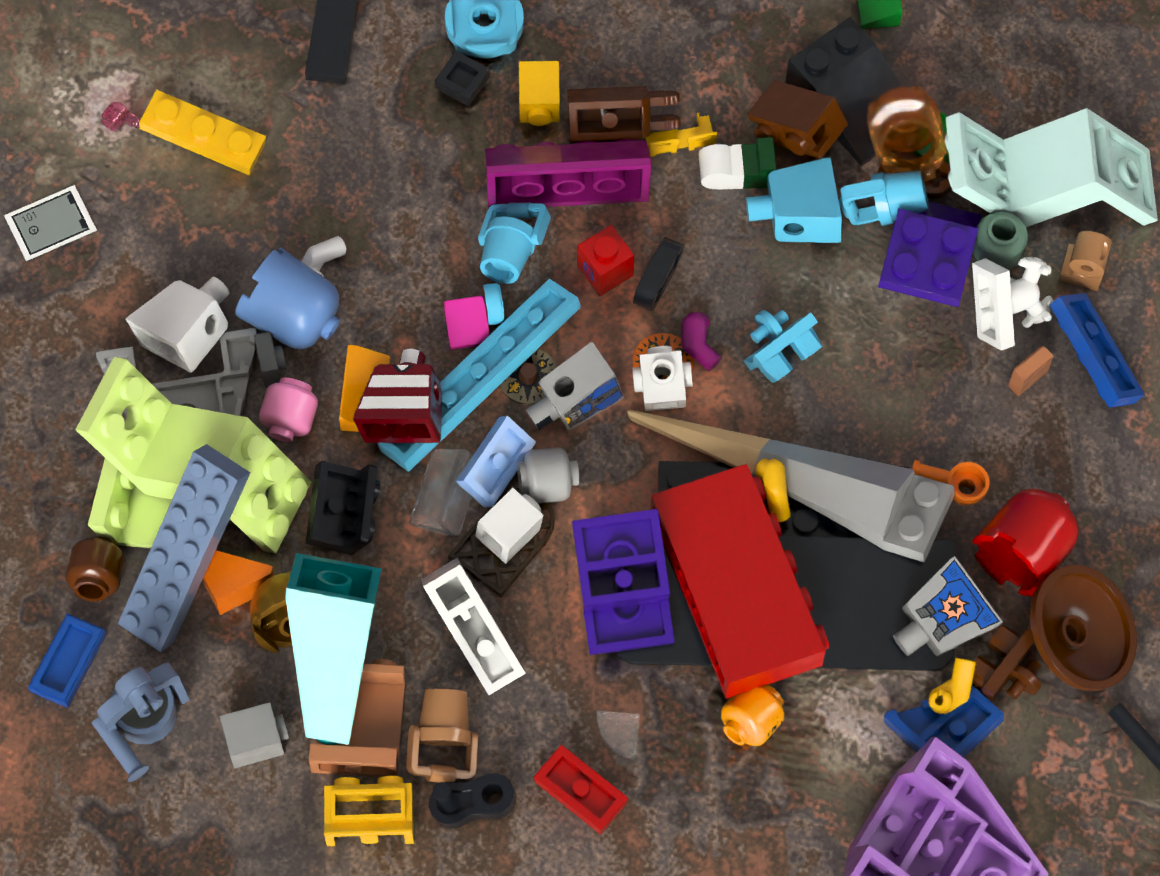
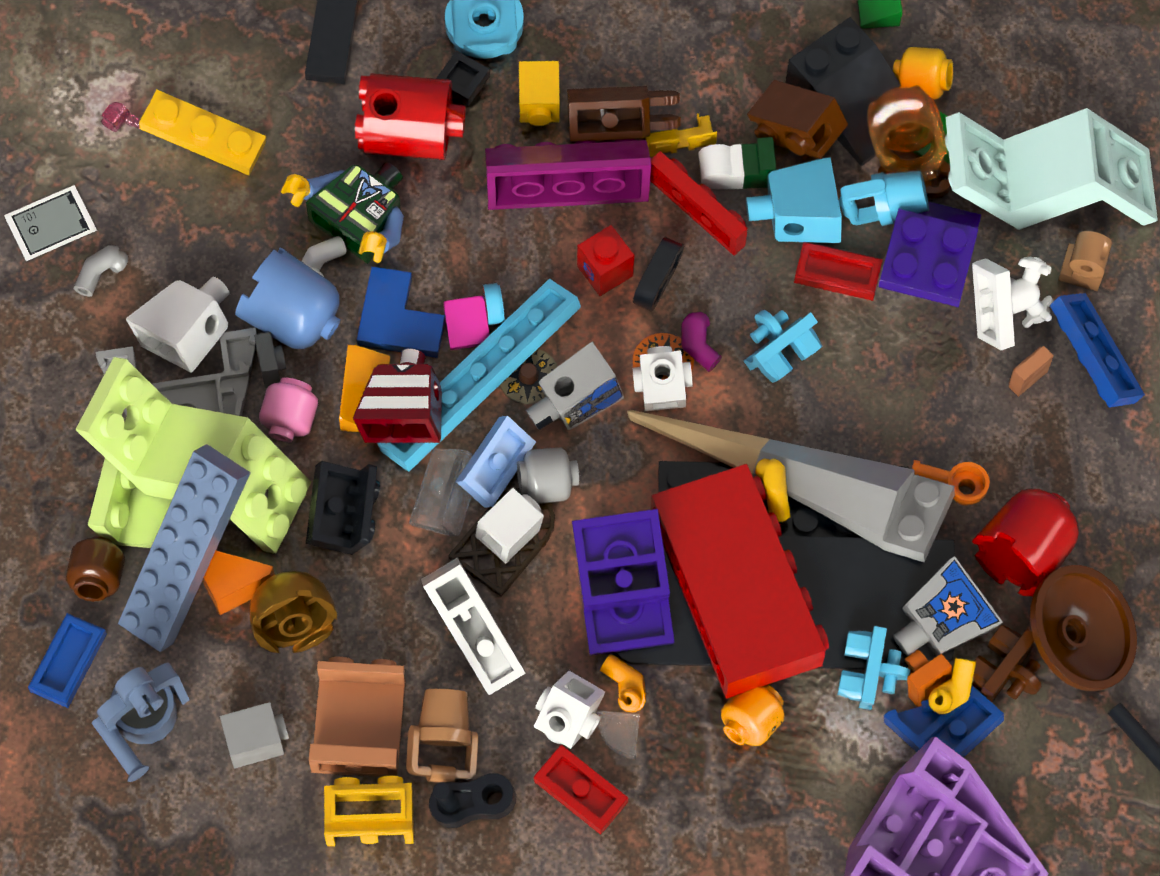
slope [285,553,382,745] -> none
medium azure piece [478,202,551,284] -> none
sand green head [973,211,1028,270] -> none
none -> light grey arm [74,245,129,297]
none -> torso [280,162,404,264]
none -> red cylinder [355,73,466,160]
none -> blue tile [357,266,445,358]
none -> white brick [534,671,605,749]
none -> light orange arm [600,654,647,712]
none -> red plate [650,151,748,256]
none -> red tile [794,242,883,301]
none -> medium azure hips [837,626,911,710]
none -> yellow head [893,47,953,100]
none -> orange tile [904,650,952,707]

